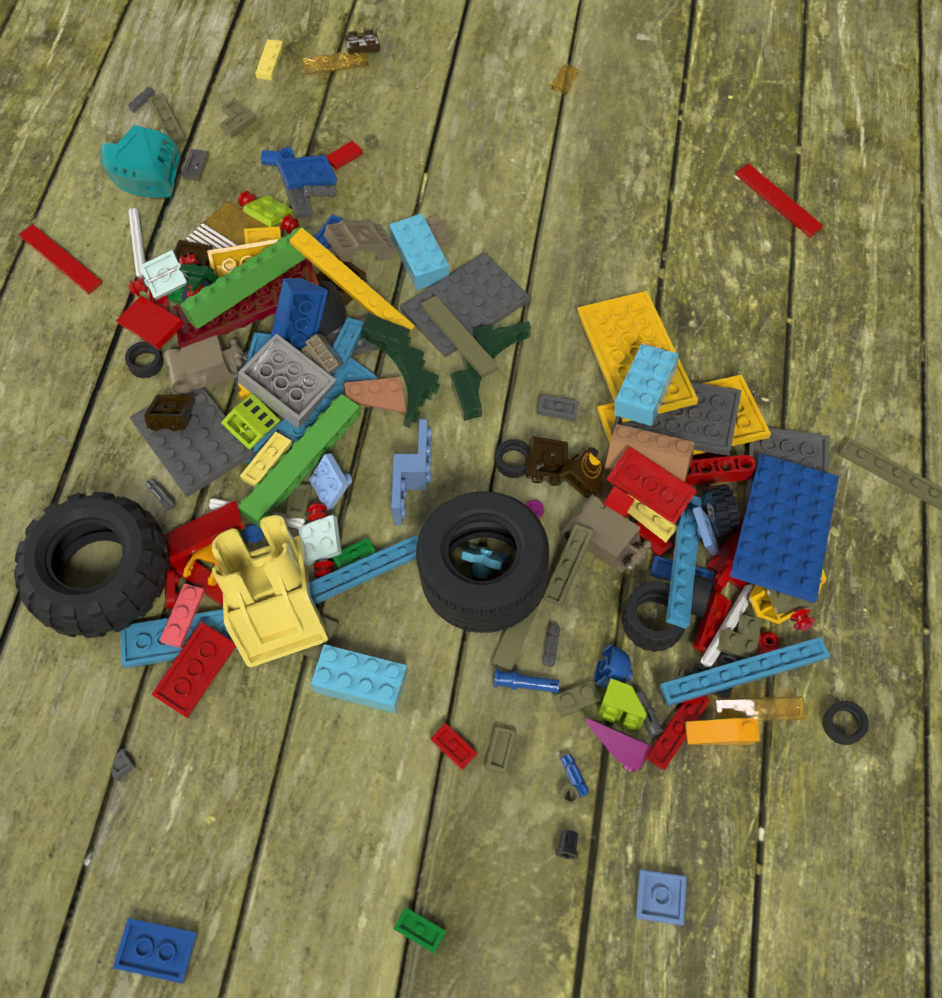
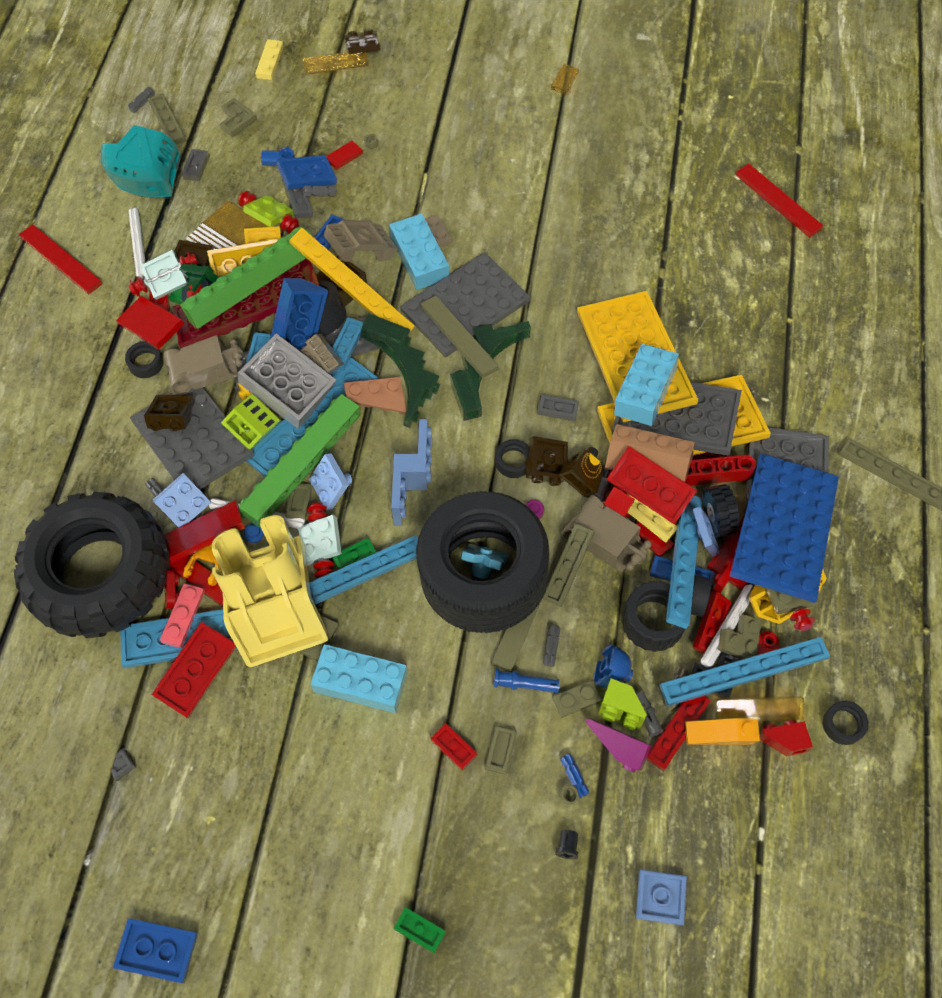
light yellow plate [240,432,292,487] -> none
none -> light blue plate [153,473,211,527]
none -> dark grey axle [593,464,612,501]
none -> red slope [759,720,813,756]

